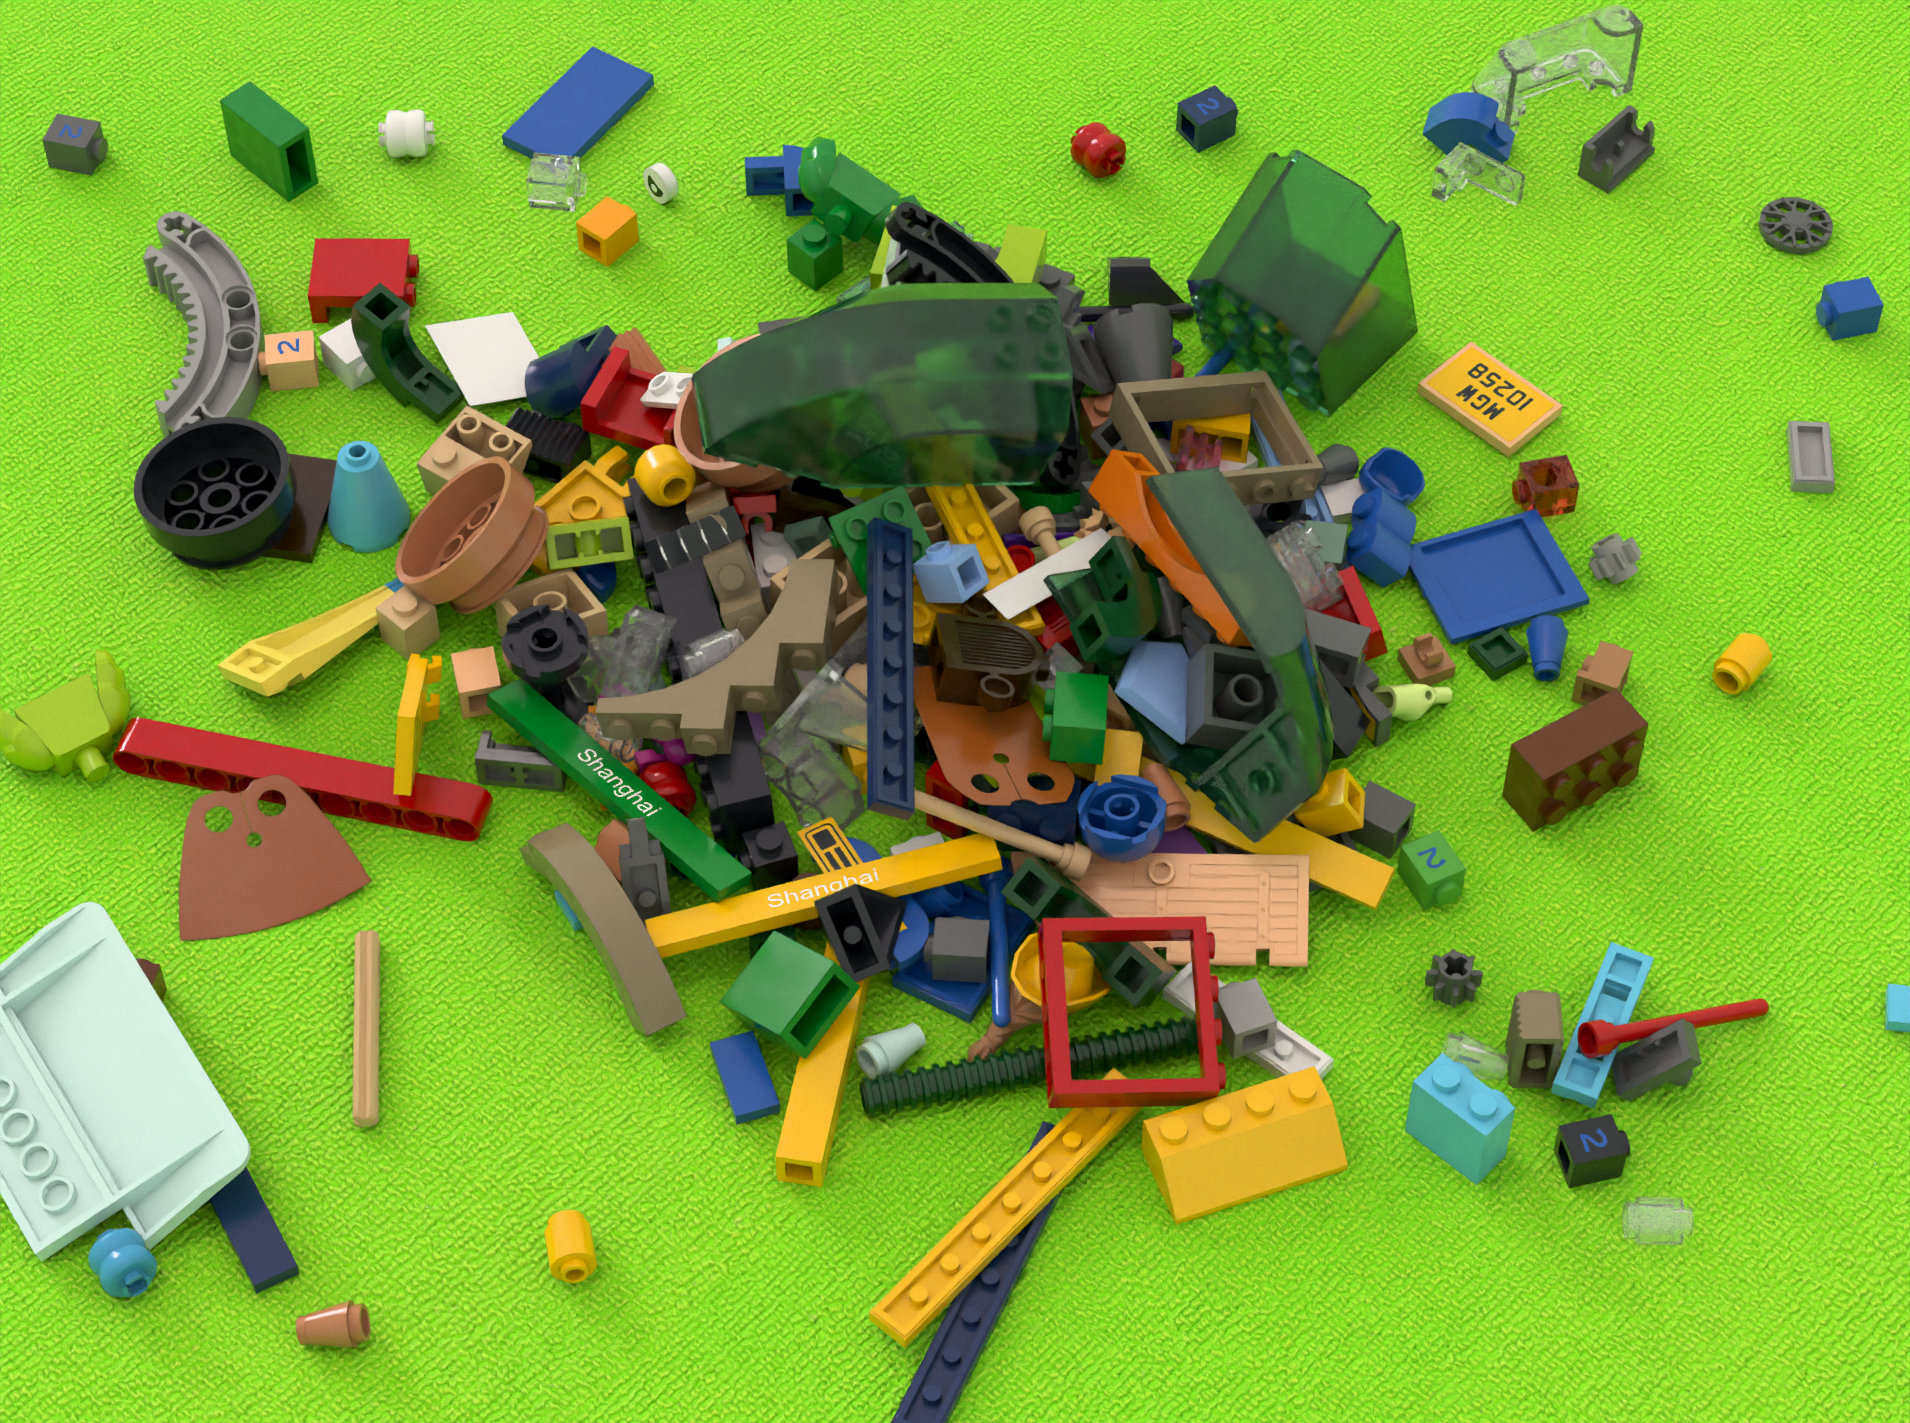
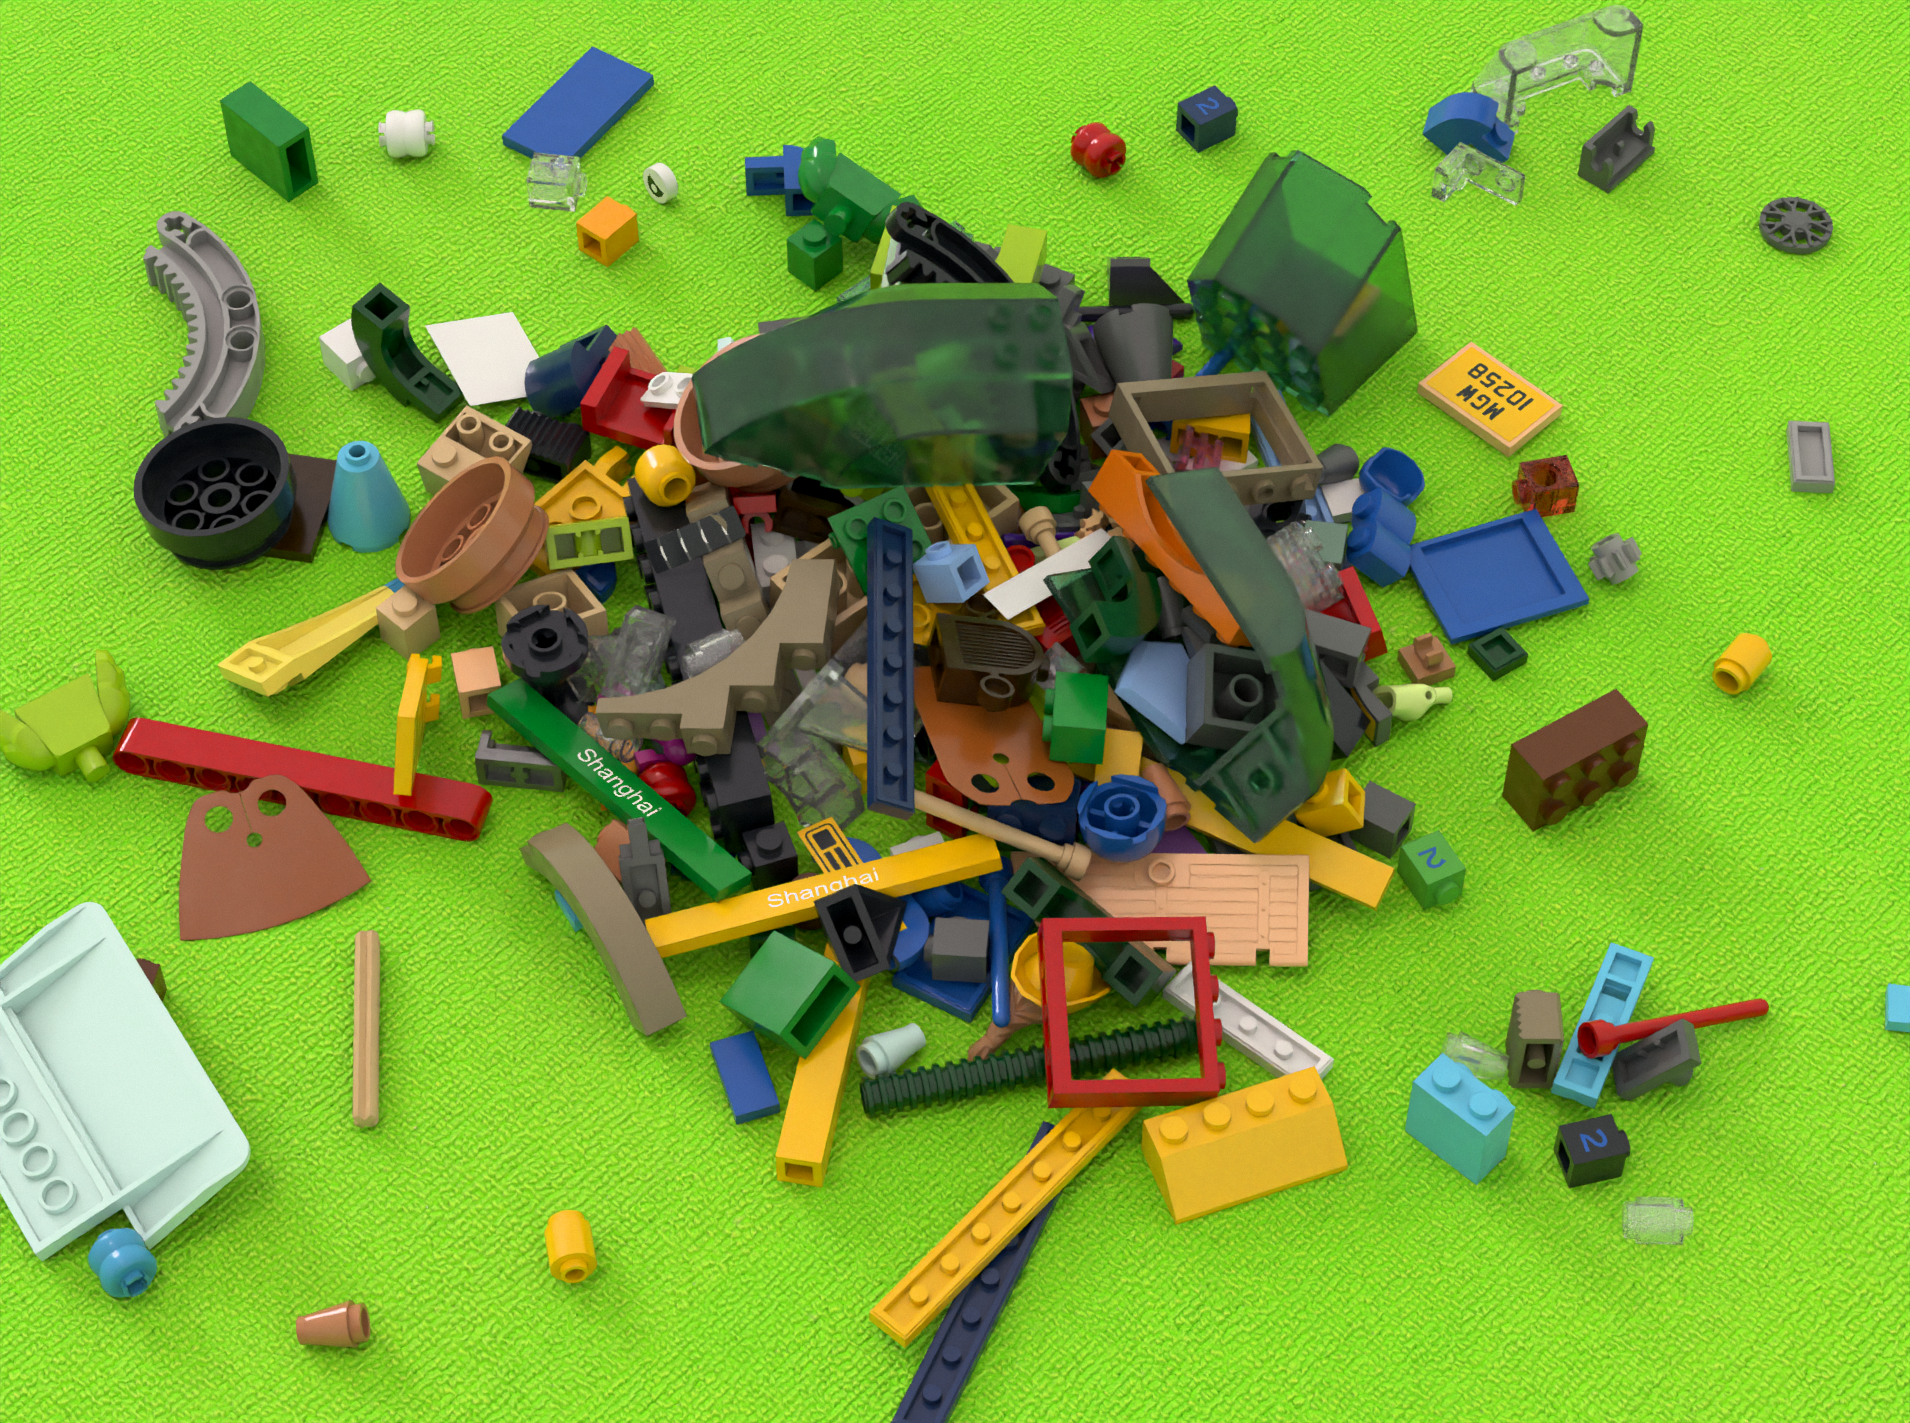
brick [42,114,108,176] -> none
dark blue tile [209,1167,300,1294] -> none
light nougat brick [258,330,319,391] -> none
red panel [308,238,420,323] -> none
sand green tile [783,516,833,558] -> none
light grey brick [1213,978,1278,1059] -> none
dark grey gear [1425,949,1483,1008] -> none
blue cone [1526,615,1568,681] -> none
medium nougat brick [1571,641,1633,705] -> none
blue brick [1816,277,1884,341] -> none

